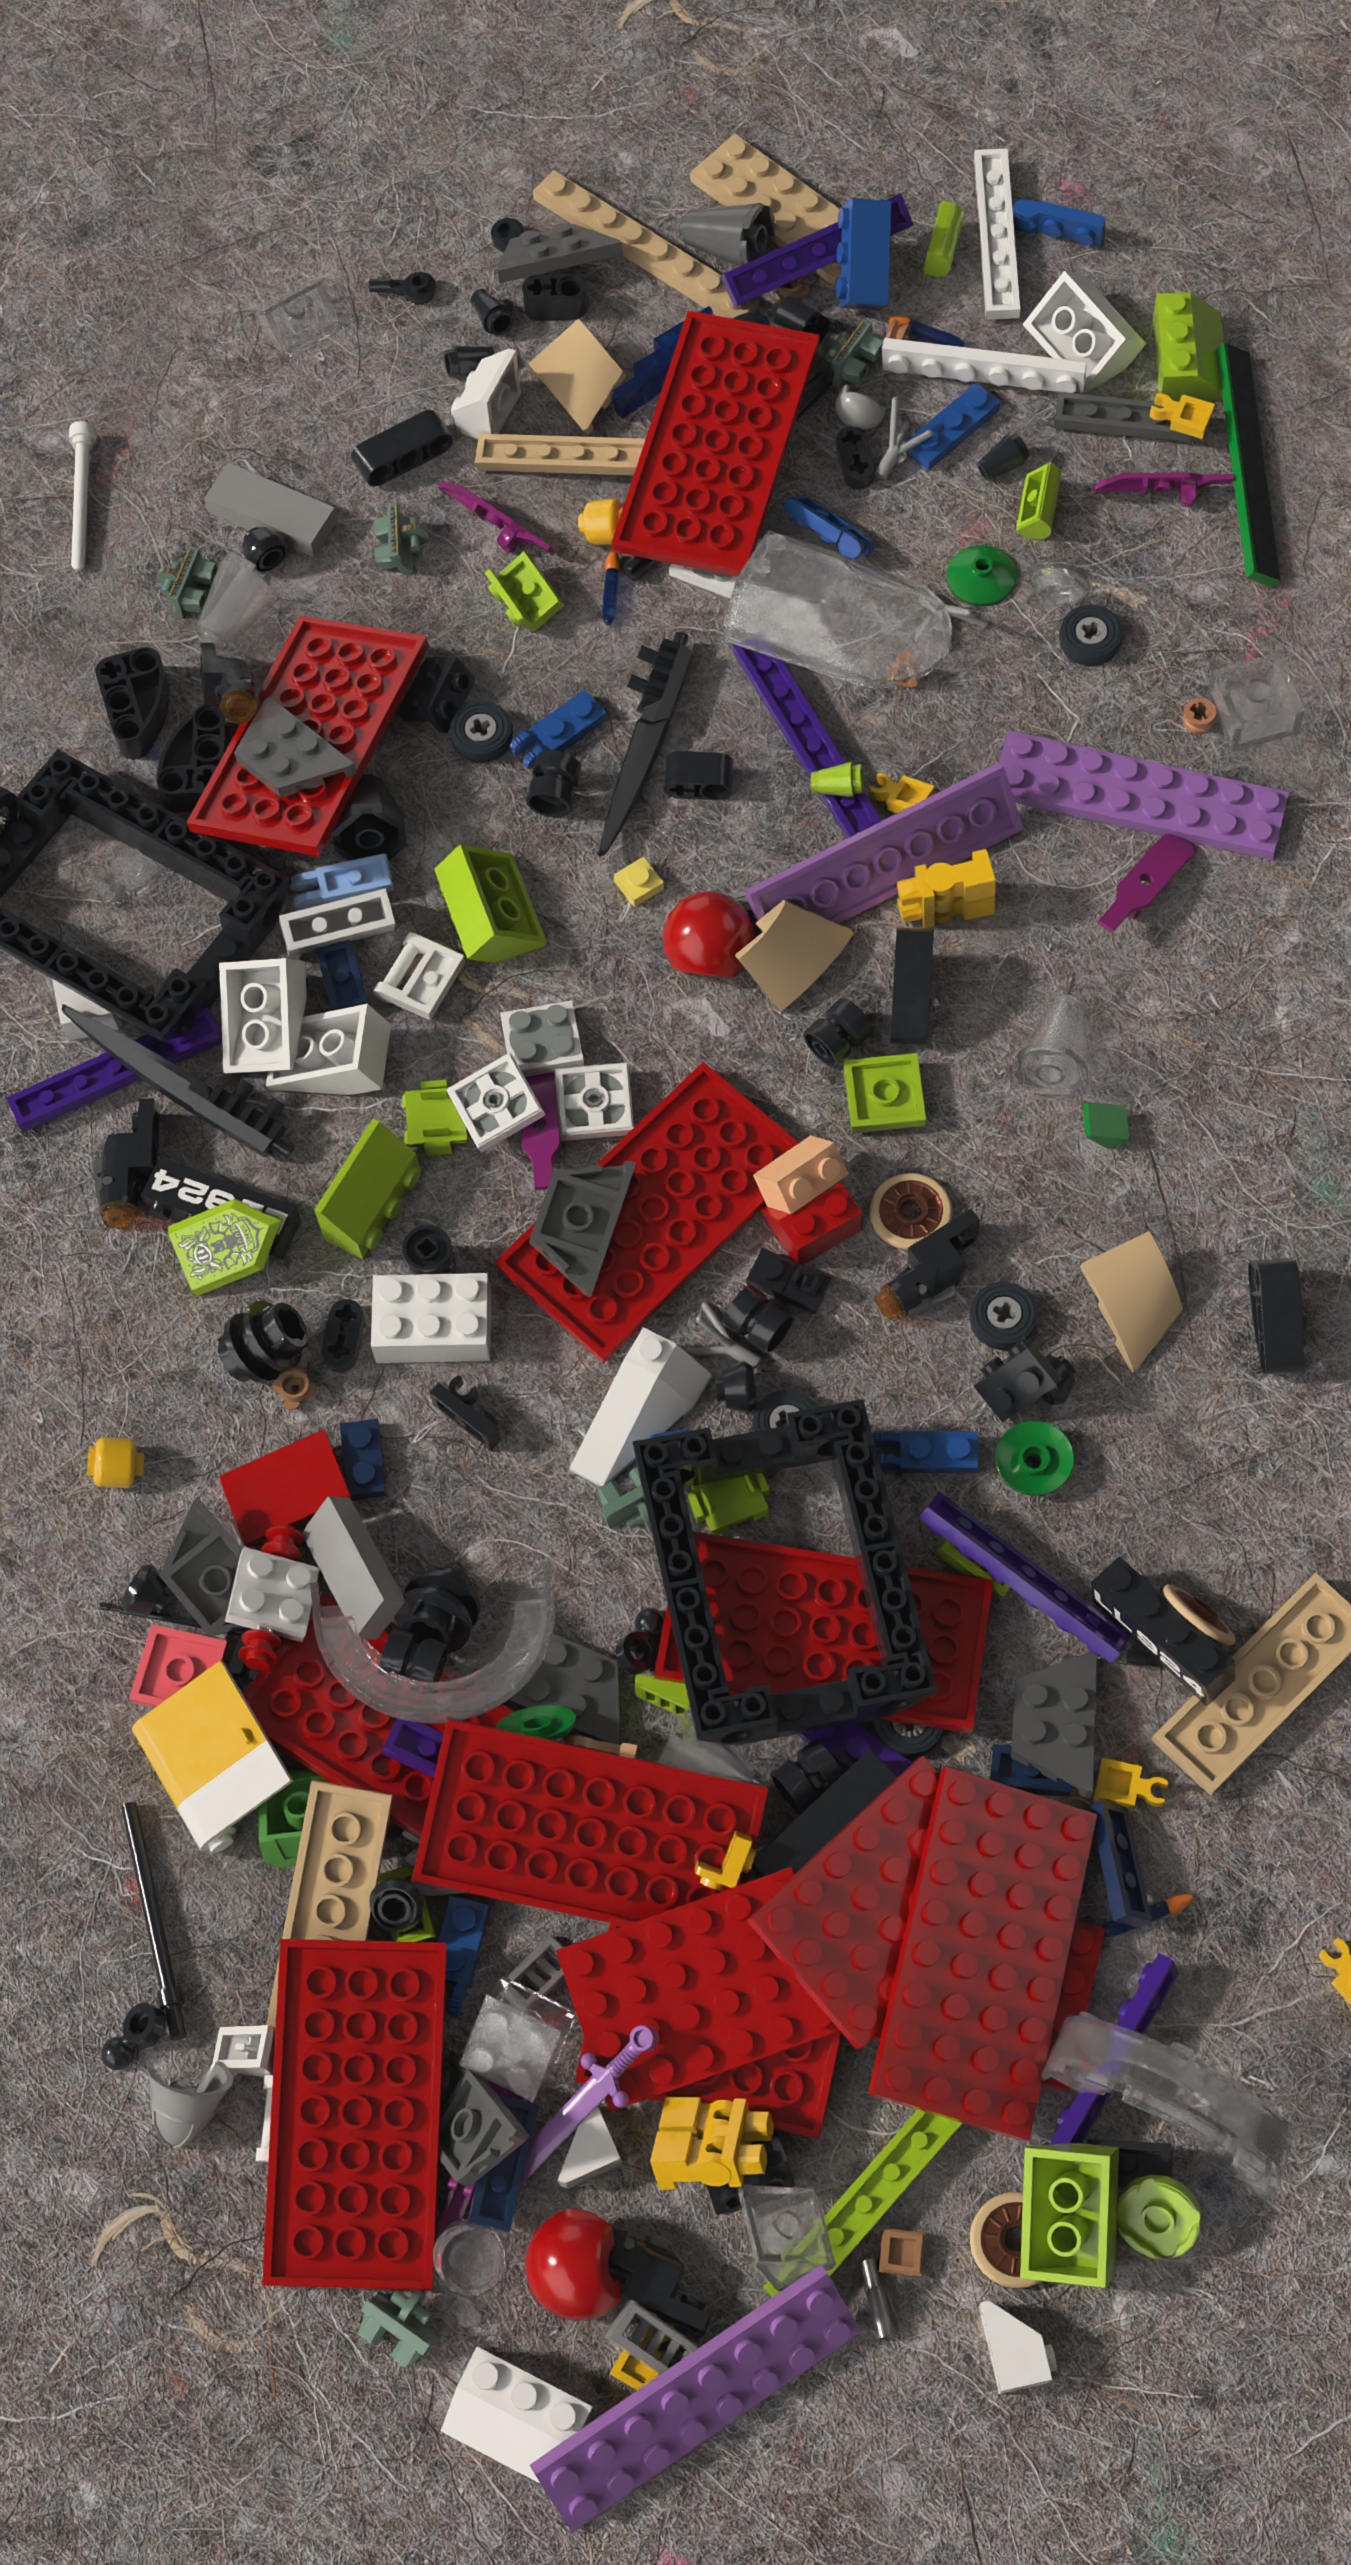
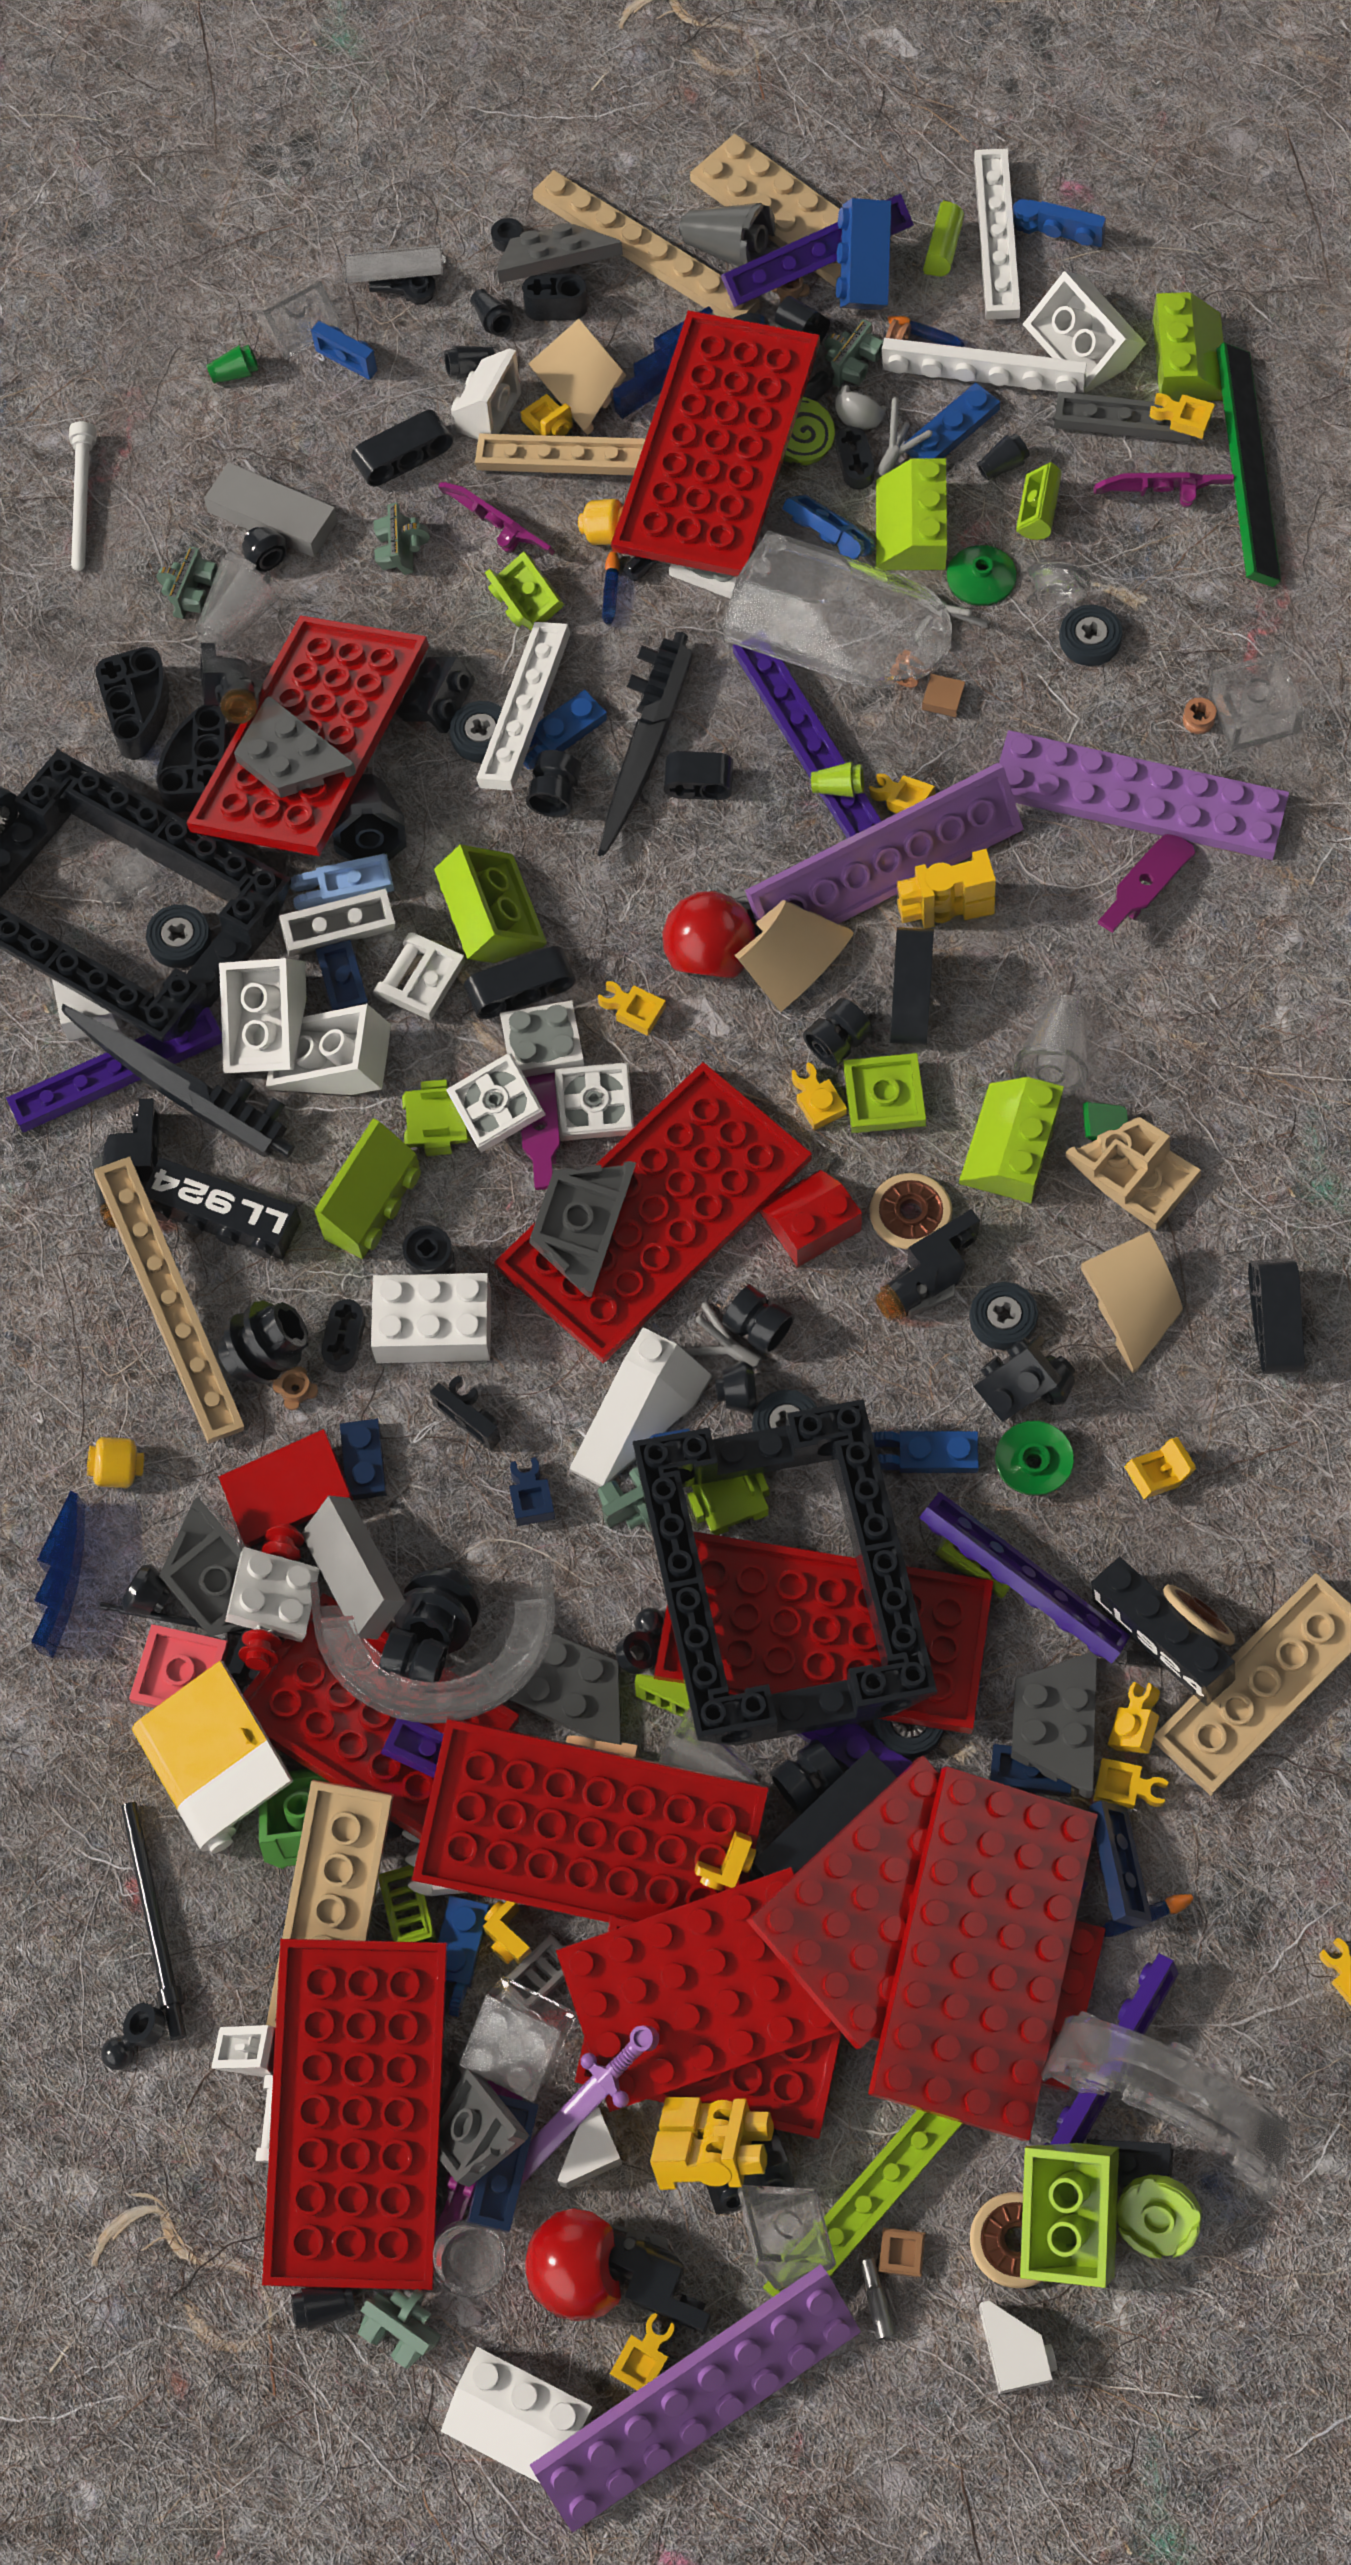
light grey helmet [147,2061,234,2148] -> none
lime tile [168,1199,283,1296] -> none
black cone [369,1878,424,1933] -> none
green dish [496,1705,576,1740] -> none
light grey slope [605,2300,700,2374] -> none
light yellow plate [614,856,664,907] -> none
black plate [746,1248,831,1314] -> none
light nougat brick [753,1135,849,1214] -> none
none -> clear blue slope [31,1491,85,1658]
none -> tan plate [94,1157,245,1444]
none -> black bush [146,904,212,968]
none -> green cone [206,344,259,384]
none -> black cone [291,2288,355,2332]
none -> blue plate [311,321,377,380]
none -> clear piece [341,245,446,283]
none -> black beam [464,946,576,1019]
none -> white plate [476,622,570,791]
none -> yellow bracket [483,1900,532,1965]
none -> dark blue plate [509,1457,555,1527]
none -> yellow bracket [520,393,573,436]
none -> yellow plate [598,981,666,1036]
none -> lime tile [783,397,835,465]
none -> yellow plate [792,1062,847,1131]
none -> lime slope [876,458,947,570]
none -> medium nougat tile [922,674,965,717]
none -> lime slope [959,1077,1064,1203]
none -> tan slope [1066,1117,1201,1231]
none -> yellow plate [1108,1682,1160,1754]
none -> yellow bracket [1124,1437,1196,1499]

